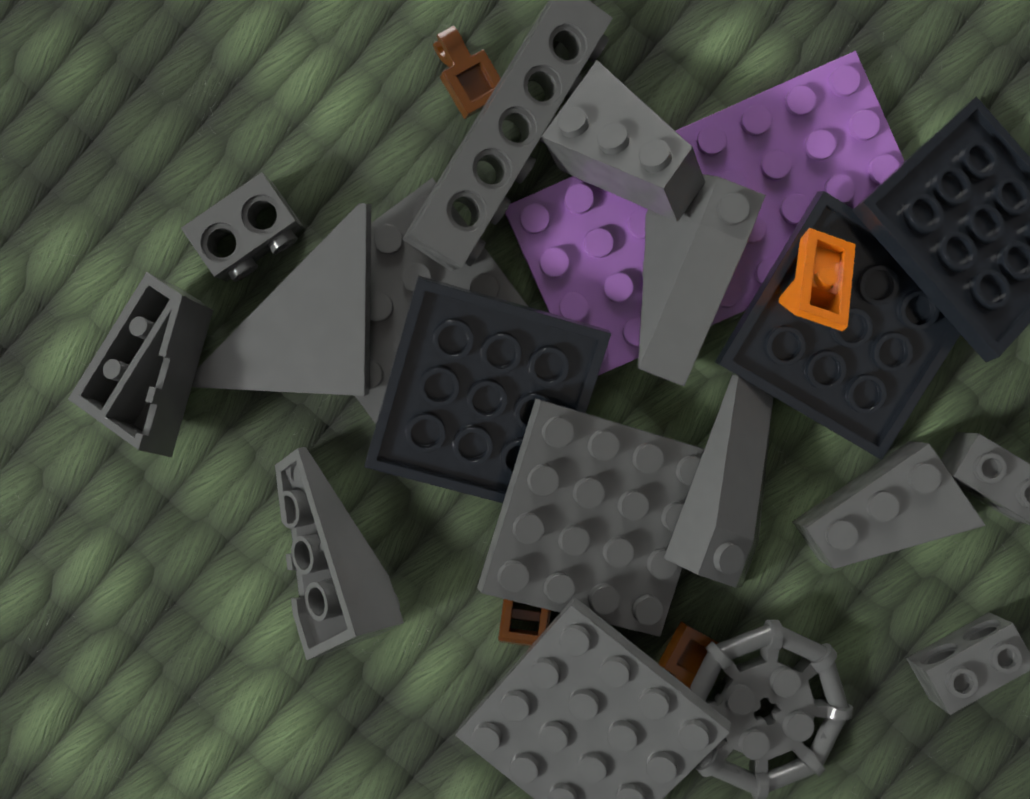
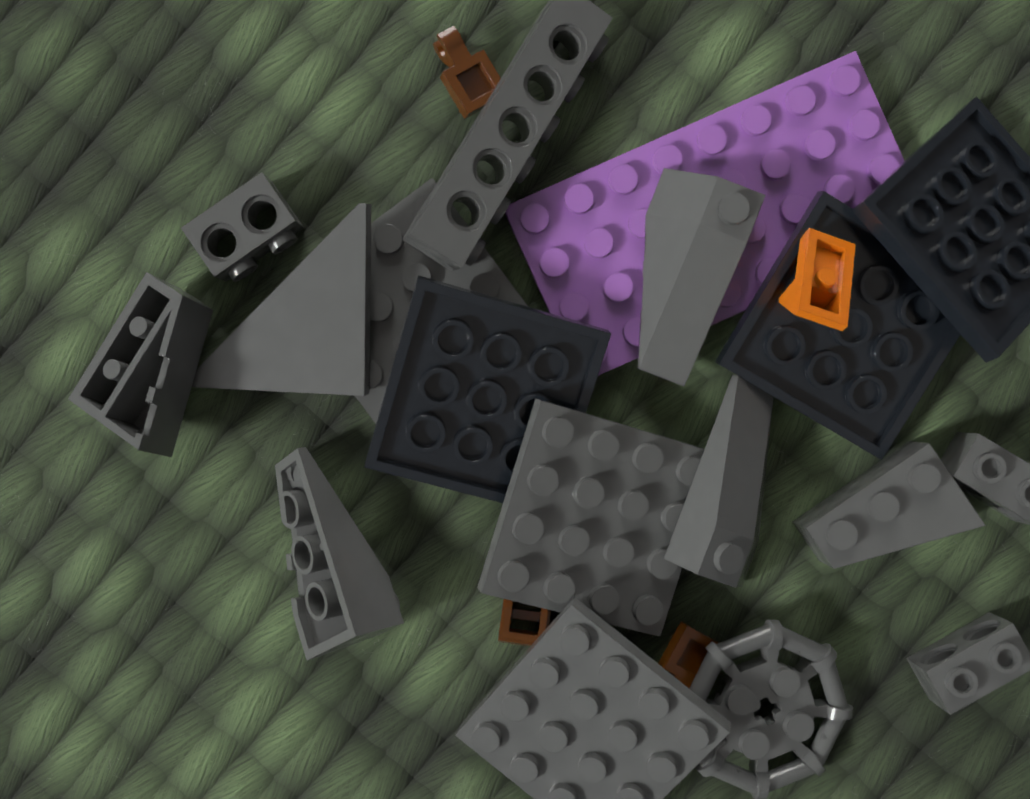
dark grey wedge [541,60,705,222] -> none

